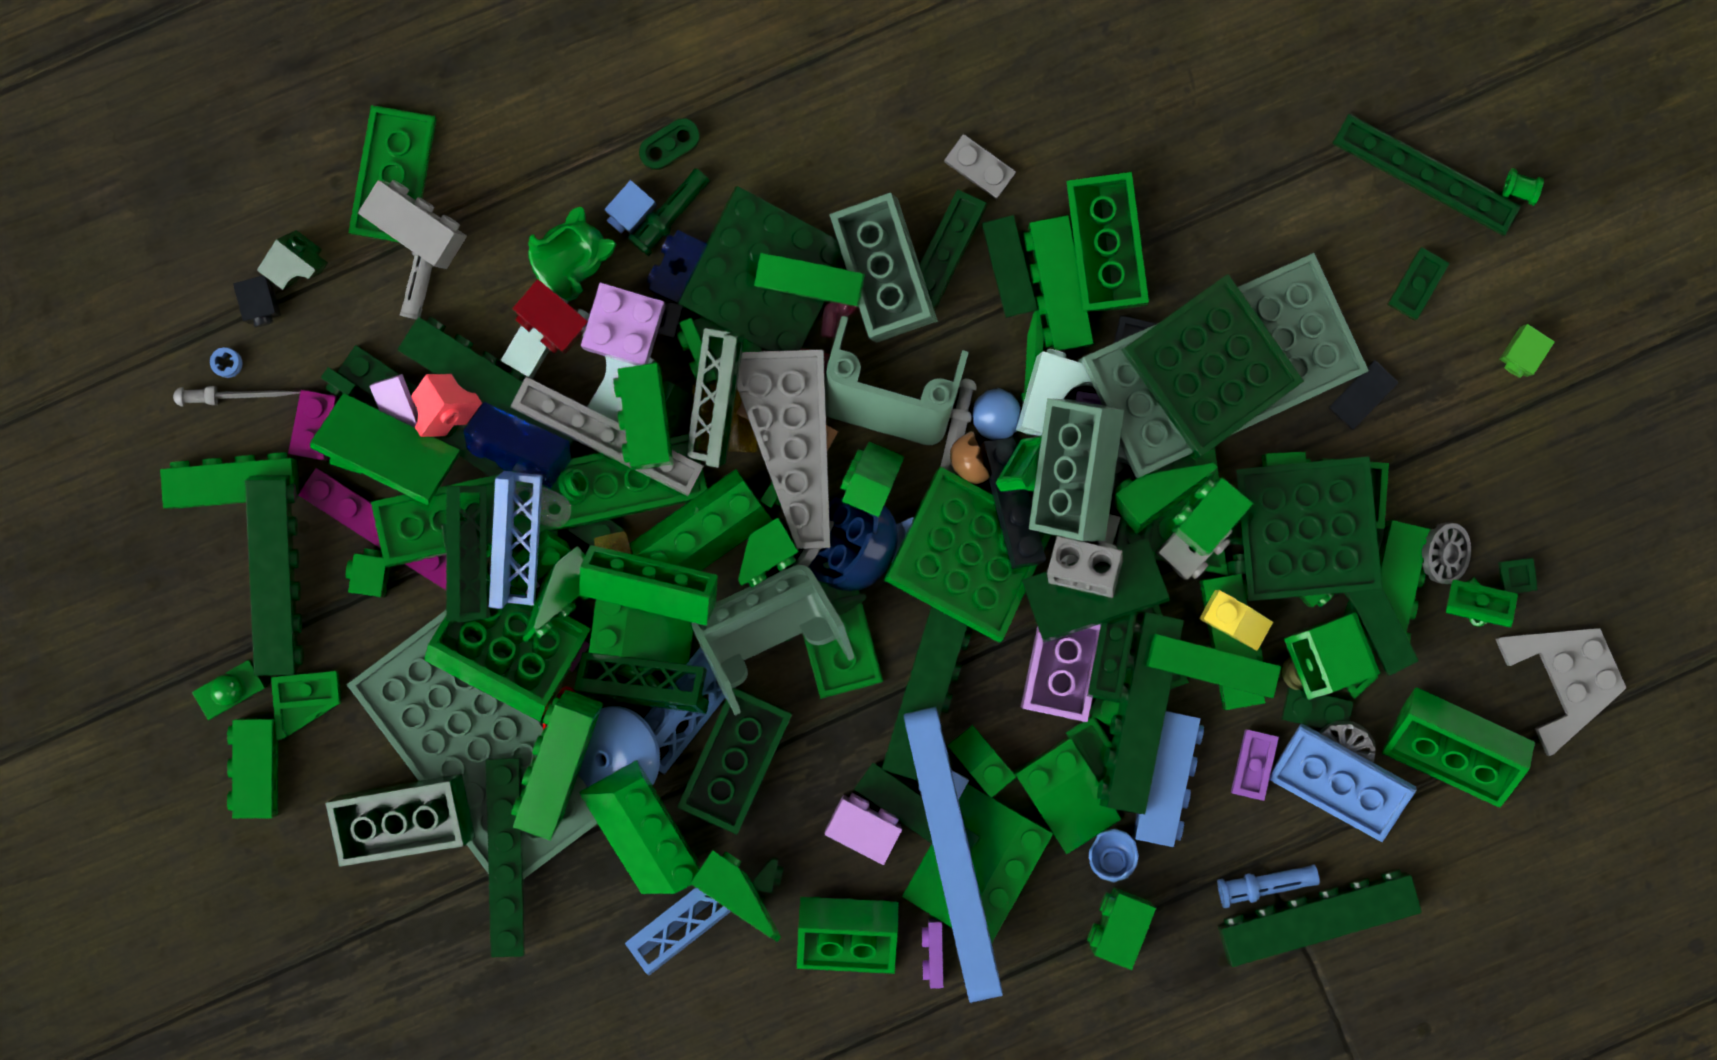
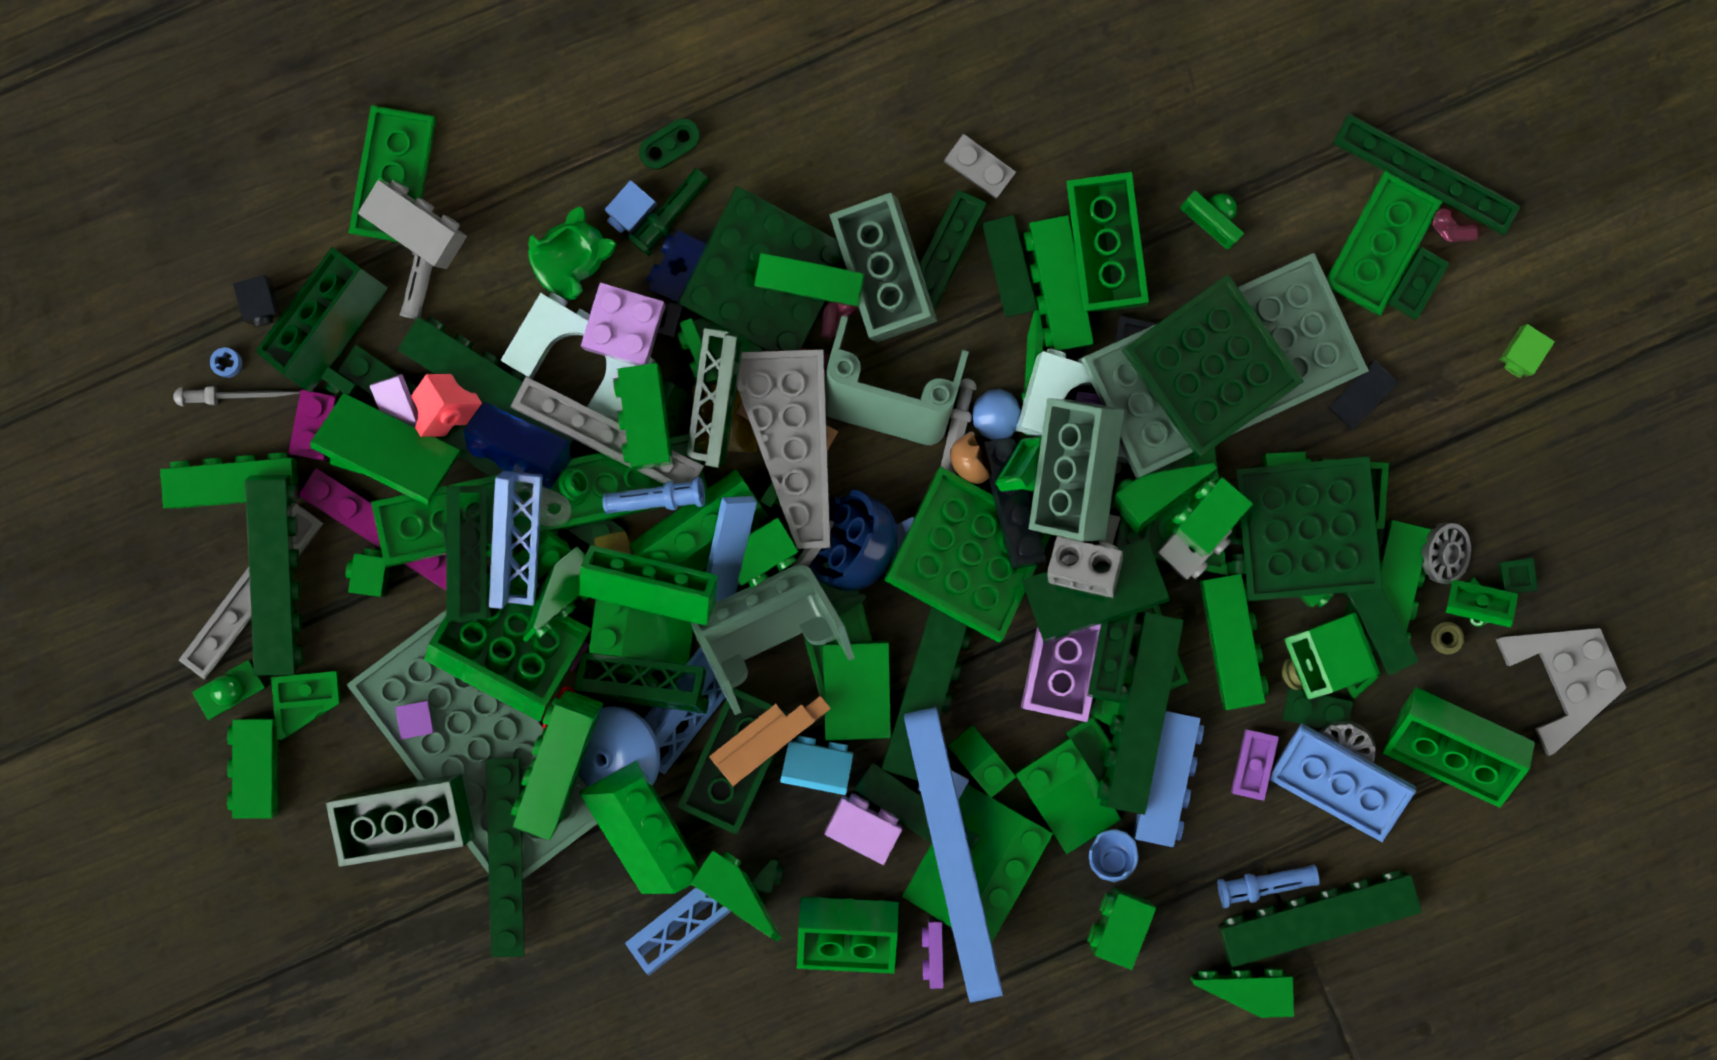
brick [257,230,328,290] -> none
dark red brick [512,279,588,354] -> none
green brick [841,442,905,517] -> none
green tile [1146,634,1281,699] -> none
light yellow slope [1199,590,1273,651] -> none
green bush [1502,168,1544,206] -> none
none -> light grey tile [179,503,324,680]
none -> dark green slope [255,247,388,393]
none -> medium lavender tile [395,701,435,739]
none -> medium blue pin [603,477,705,514]
none -> medium blue tile [706,496,757,602]
none -> medium nougat piece [709,696,831,786]
none -> medium azure slope [780,735,853,795]
none -> green tile [822,640,891,741]
none -> green tile [1180,190,1244,250]
none -> green slope [1190,968,1294,1018]
none -> green tile [1326,170,1443,316]
none -> olive plate [1431,622,1464,654]
none -> clear pink arm [1432,209,1478,242]

